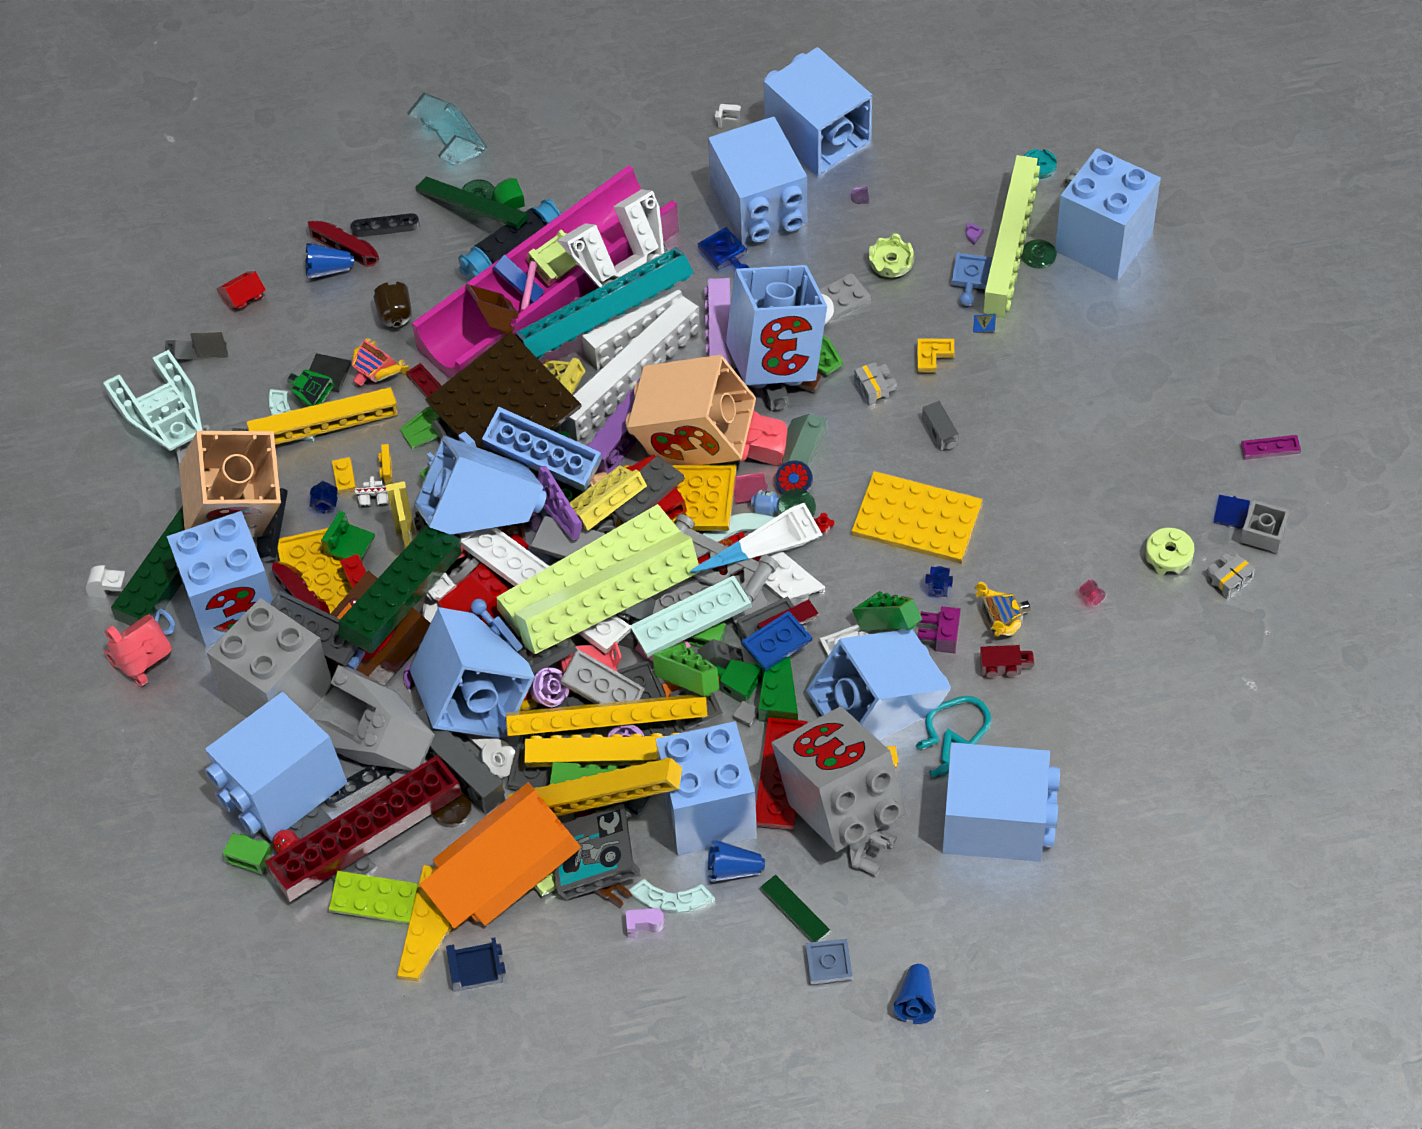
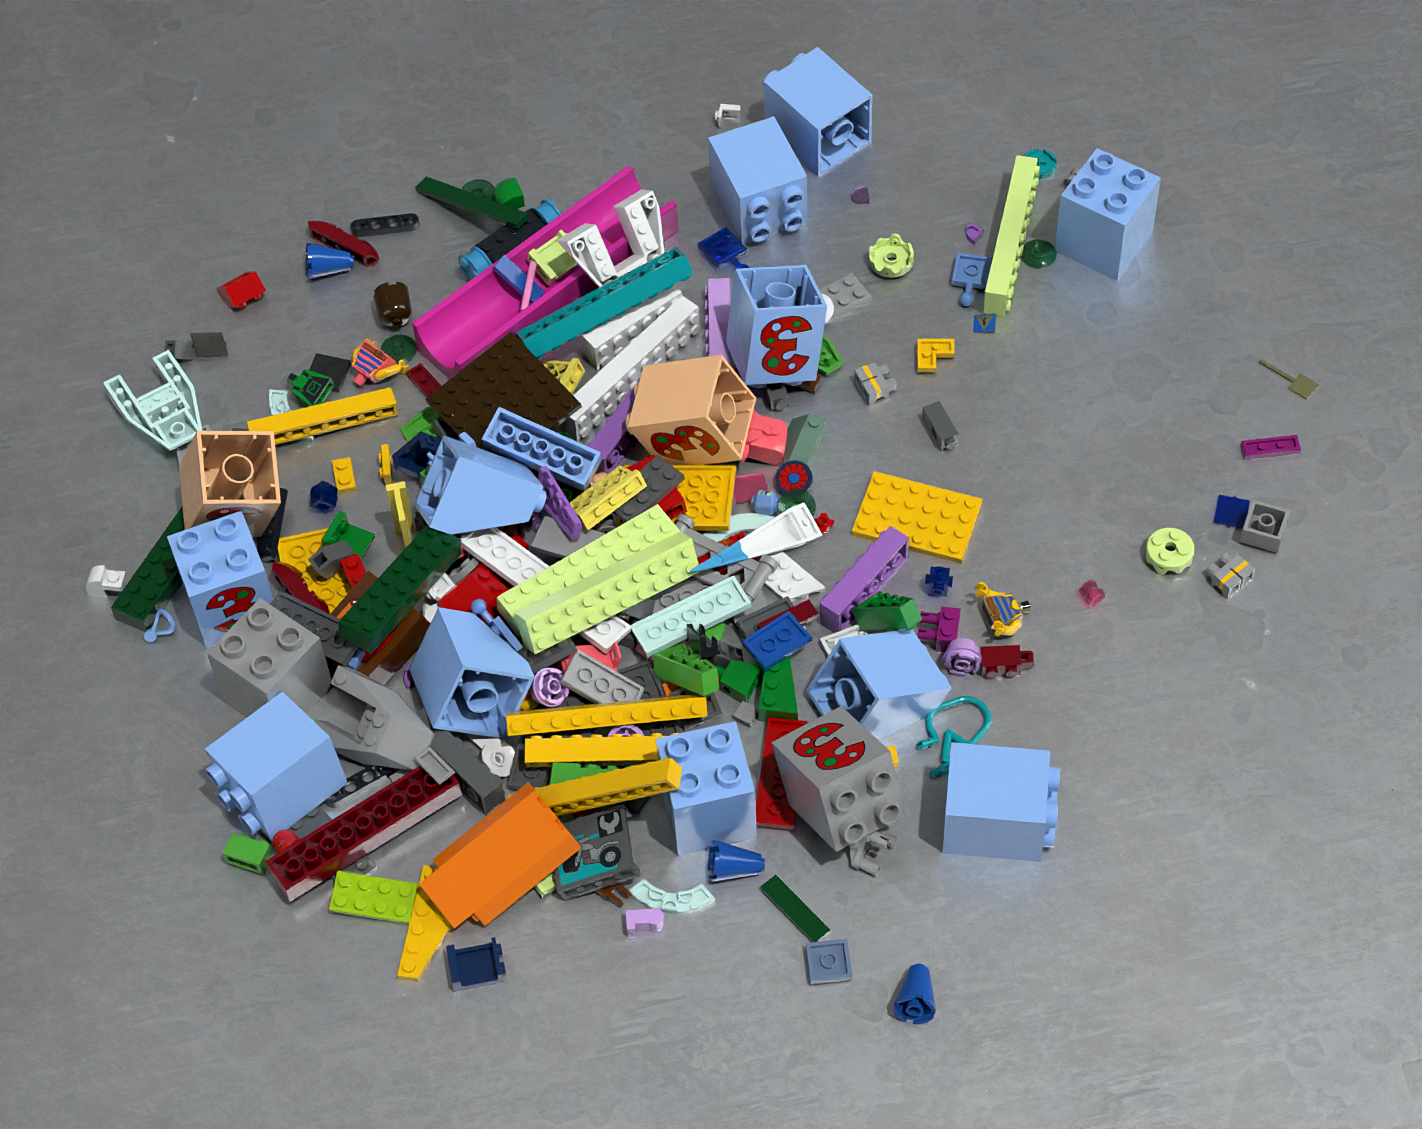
coral piece [104,614,172,687] -> none
white hips [355,476,389,507] -> none
clear light blue windscreen [407,93,487,165] -> none
dark brown tile [432,791,472,827] -> none
reddish brown piece [466,284,518,334] -> none
none -> dark grey slope [308,540,356,579]
none -> clear green dish [380,334,417,365]
none -> dark blue panel [392,431,442,480]
none -> light grey tile [414,747,455,785]
none -> black hinge [686,623,720,658]
none -> medium lavender brick [819,526,909,633]
none -> lavender cone [943,638,982,676]
none -> olive piece [1260,359,1319,400]

